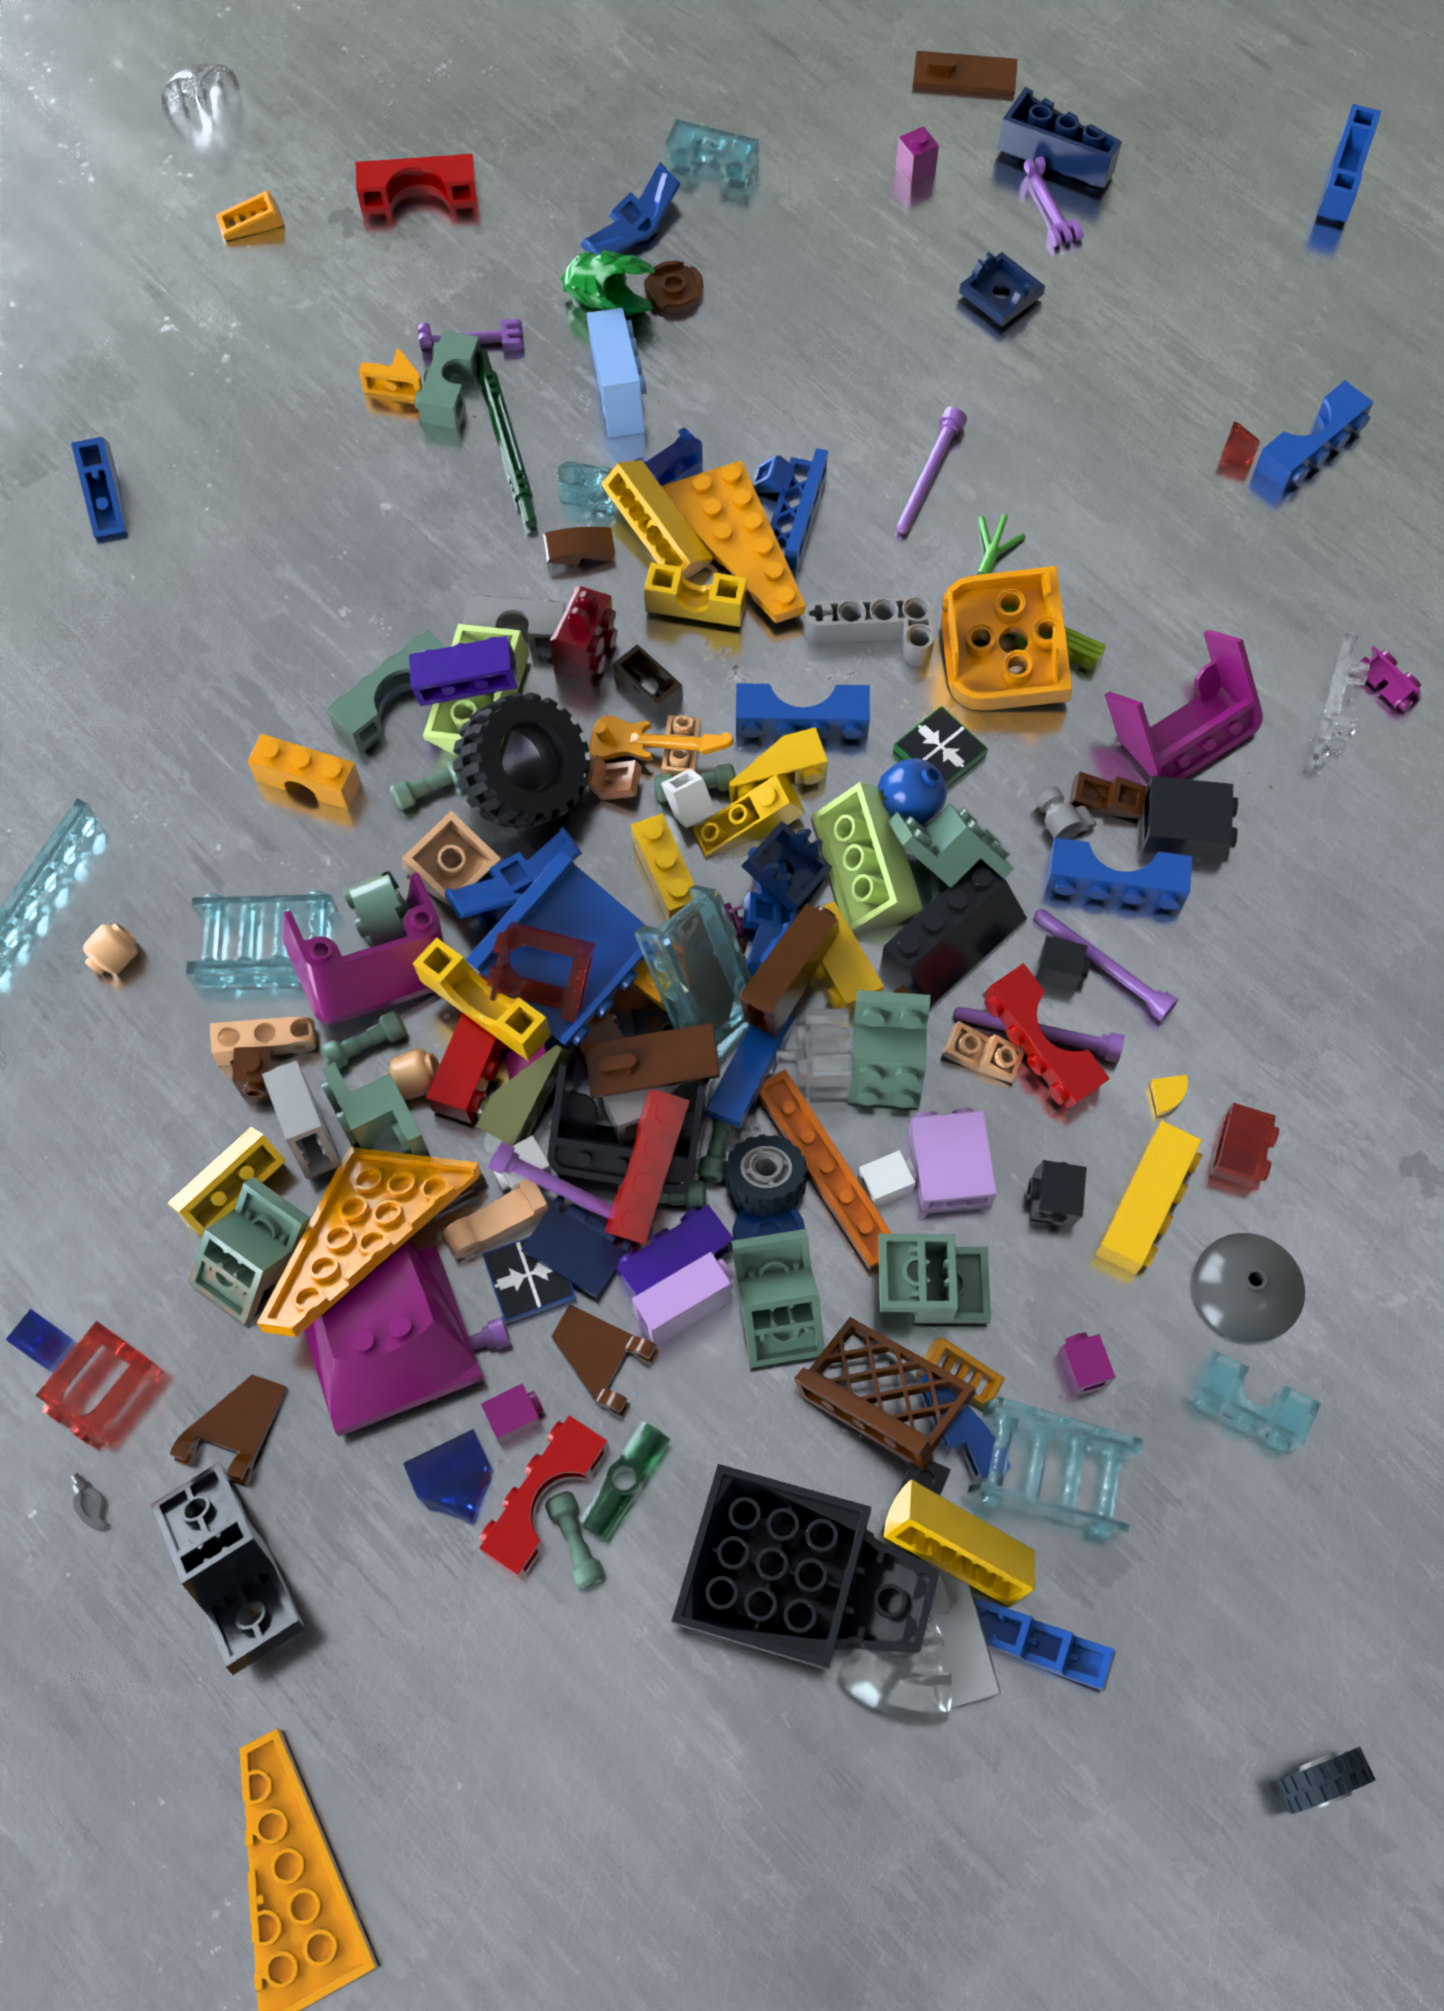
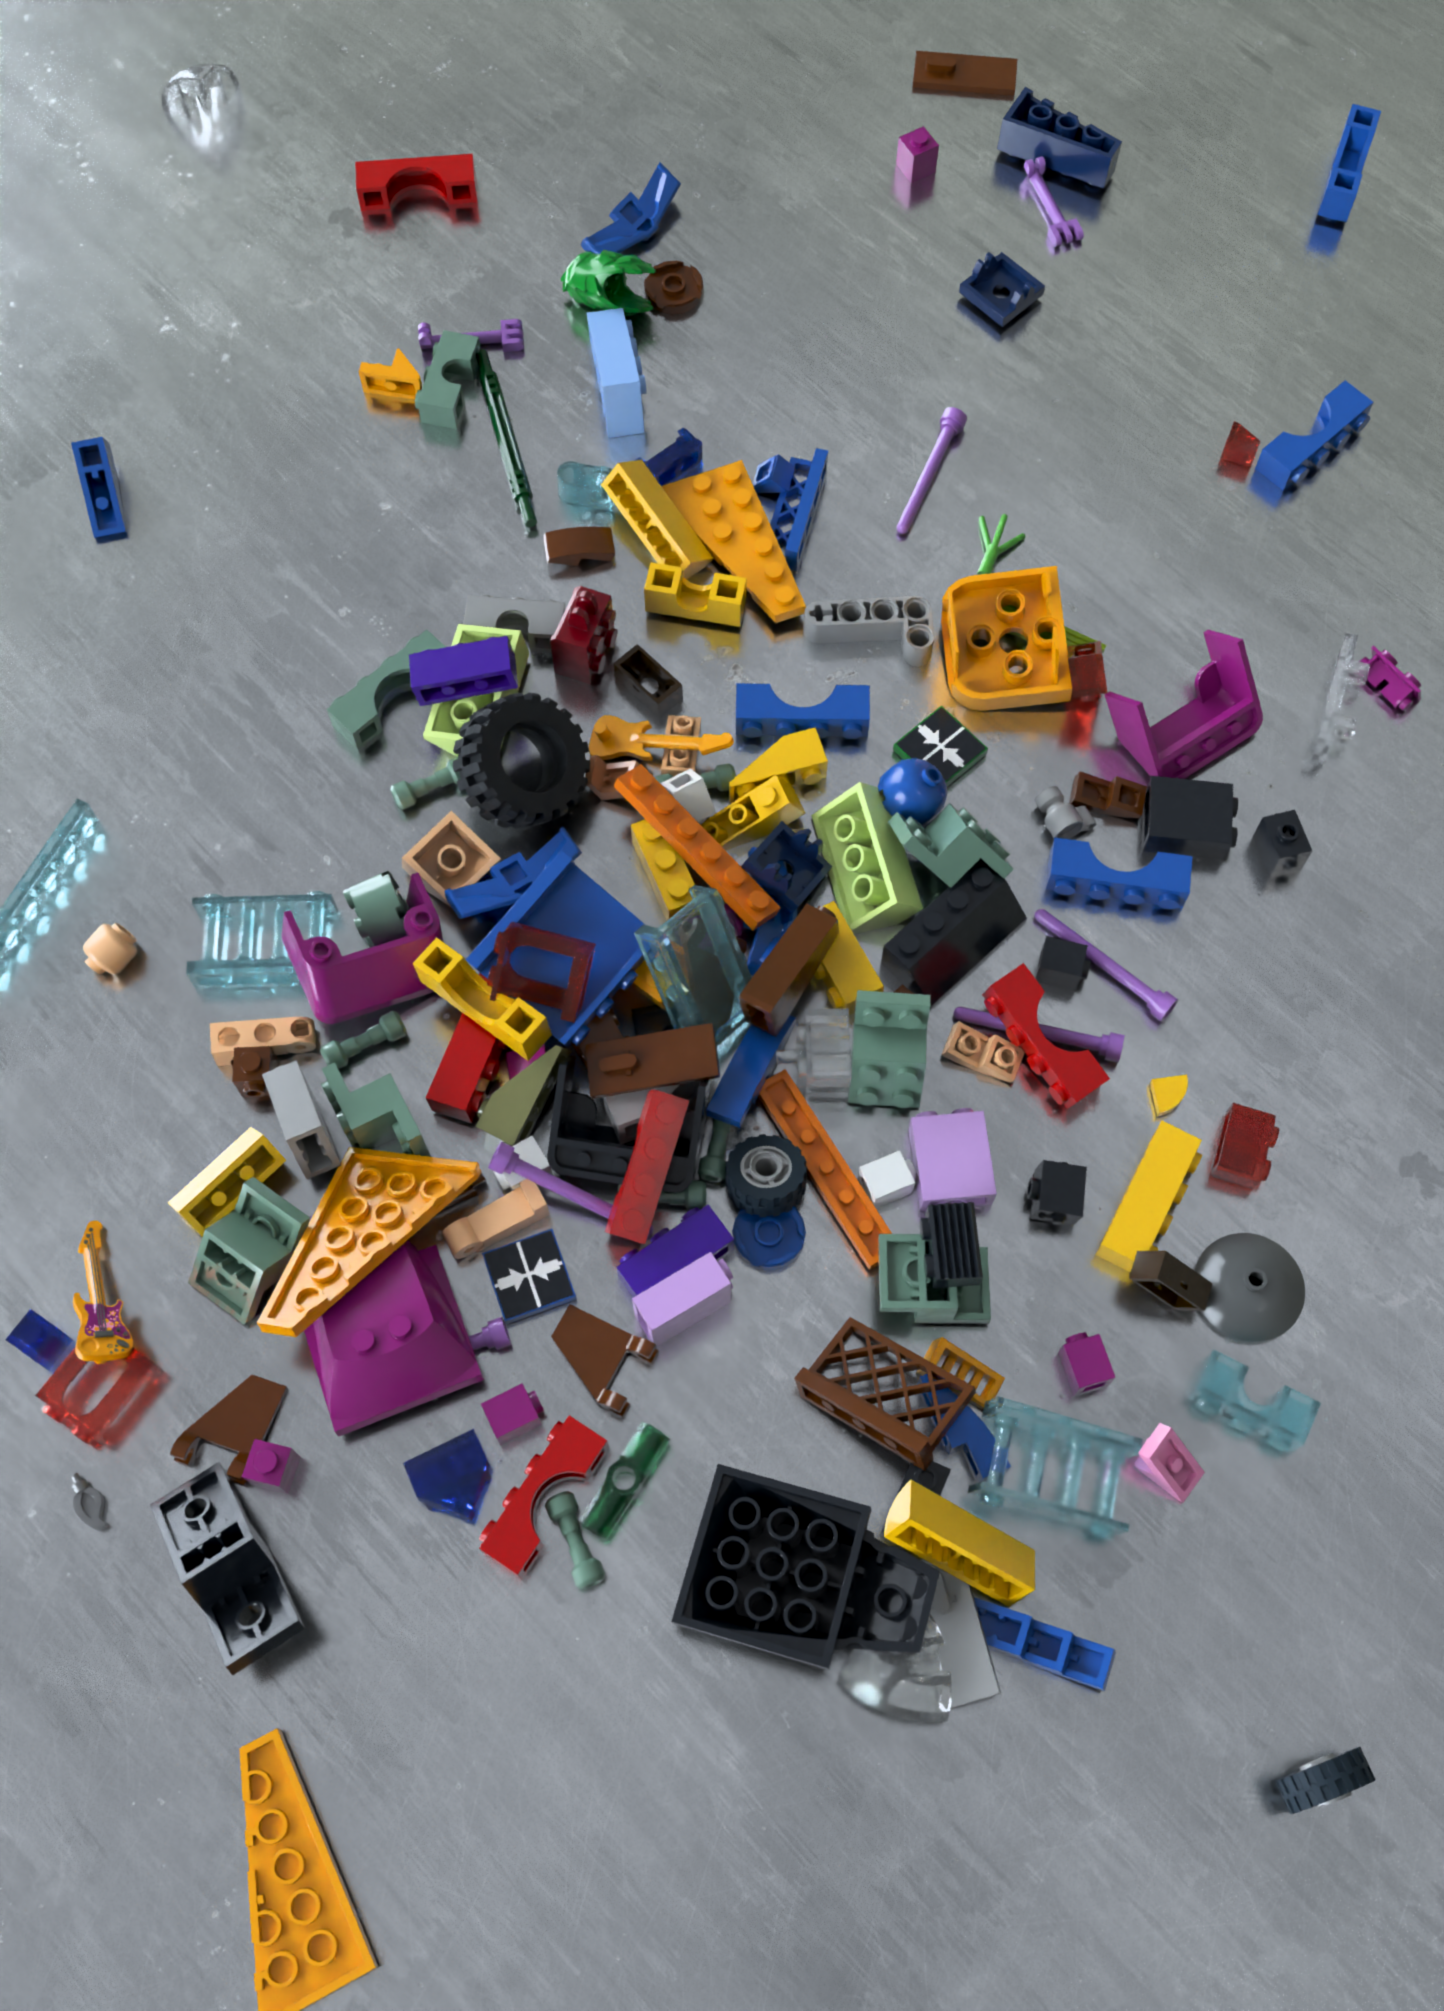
light orange slope [216,190,285,241] -> none
light orange arch [247,734,361,810] -> none
light nougat head [385,1048,440,1100] -> none
dark blue piece [521,1195,634,1298] -> none
clear light blue arch [665,119,759,187] -> none
sand green bracket [731,1229,825,1368] -> none
none -> light orange piece [72,1220,133,1364]
none -> magenta brick [242,1439,301,1494]
none -> orange plate [614,764,781,931]
none -> black brick [920,1202,983,1288]
none -> clear red brick [1068,641,1108,702]
none -> dark brown piece [1129,1251,1213,1311]
none -> bright pink slope [1134,1423,1205,1503]
none -> black head [1253,810,1312,877]

